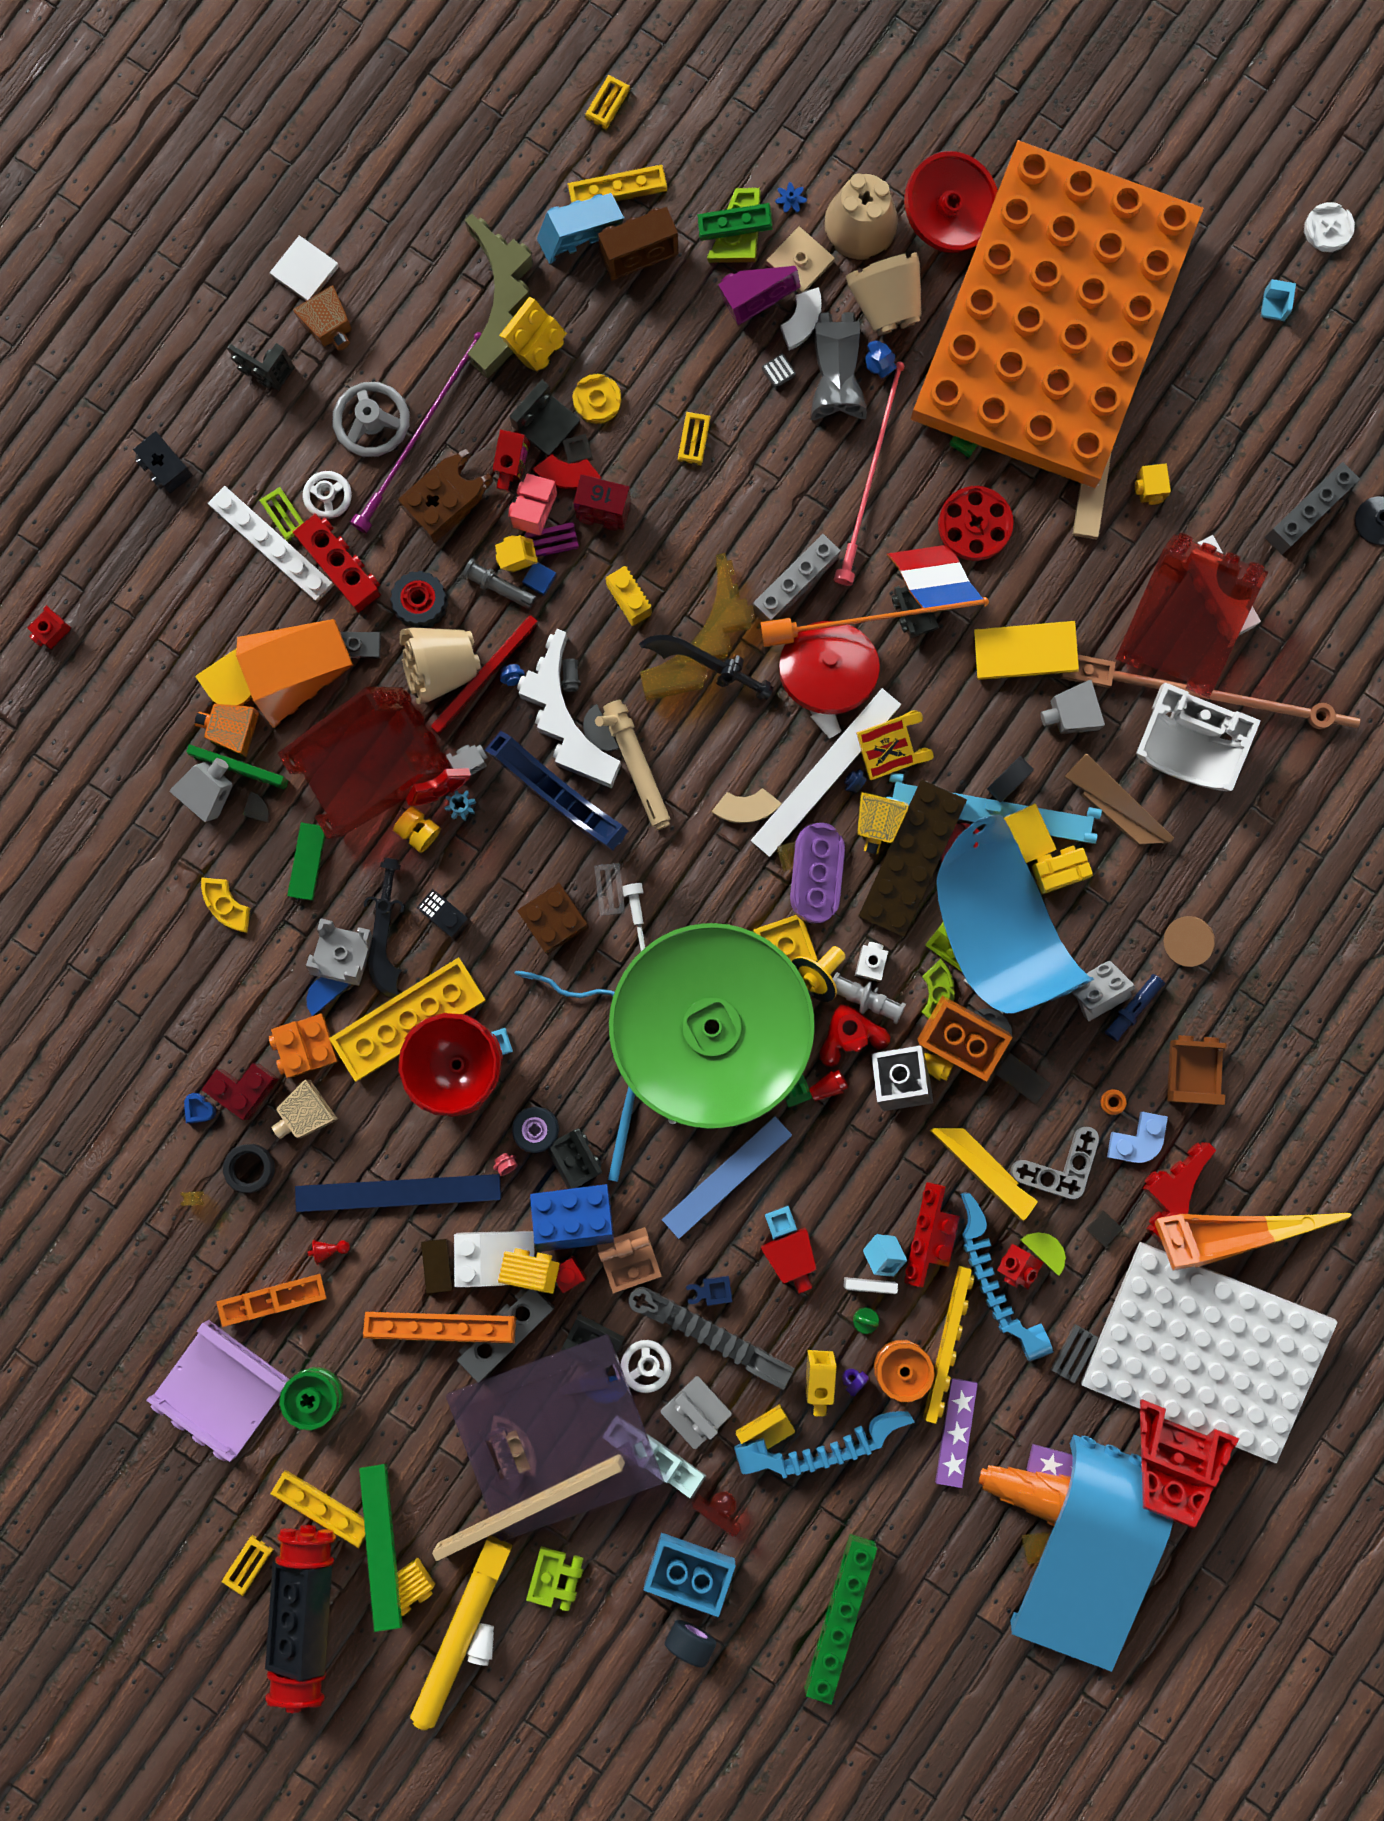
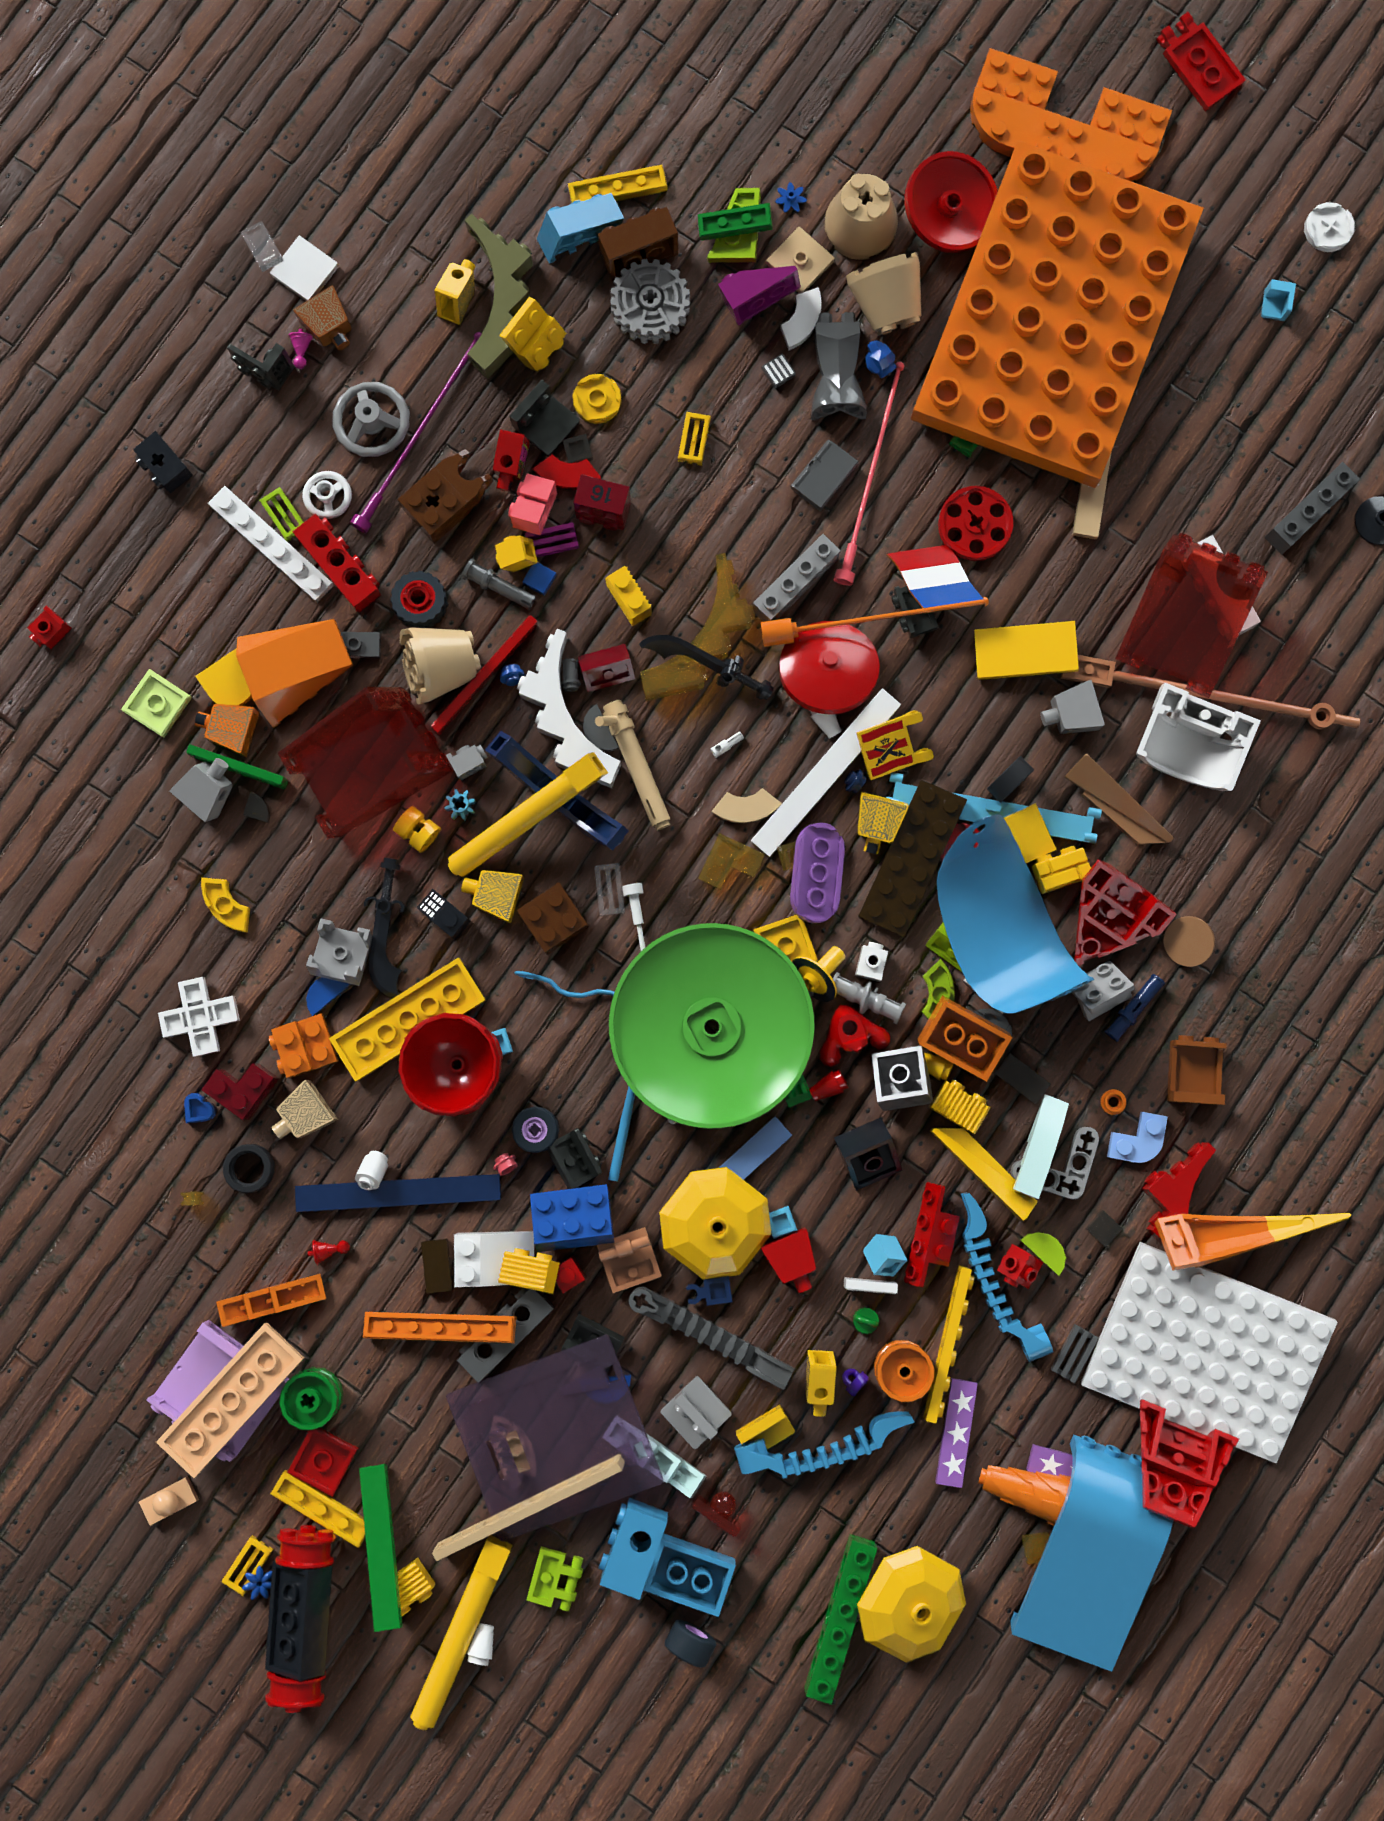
green tile [287,822,327,901] -> none
red tile [406,768,471,806] -> none
yellow tile [585,75,630,130] -> none
white piece [621,1340,671,1393] -> none
yellow brick [1135,463,1171,505] -> none
none -> yellowish green tile [121,669,192,738]
none -> light nougat tile [139,1476,199,1525]
none -> light nougat plate [156,1322,304,1478]
none -> white plate [158,977,240,1057]
none -> clear tile [240,221,284,272]
none -> blue plant [242,1566,272,1600]
none -> red tile [287,1427,358,1497]
none -> dark pink piece [289,329,313,369]
none -> white brick [355,1151,388,1190]
none -> yellow torso [434,259,475,325]
none -> yellow brick [448,752,608,877]
none -> yellow torso [461,870,524,923]
none -> dark red panel [578,644,635,692]
none -> dark azure piece [598,1498,668,1600]
none -> light grey piece [610,259,690,344]
none -> yellow rock [659,1167,771,1280]
none -> clear yellow plate [698,833,765,890]
none -> white pin [710,732,744,758]
none -> dark grey piece [790,440,859,511]
none -> black slope [834,1117,903,1191]
none -> yellow rock [857,1546,966,1663]
none -> yellow brick [929,1079,990,1134]
none -> orange plate [970,48,1172,181]
none -> light aqua slope [1013,1094,1069,1199]
none -> red wedge [1074,859,1177,966]
none -> red tile [1156,12,1246,112]

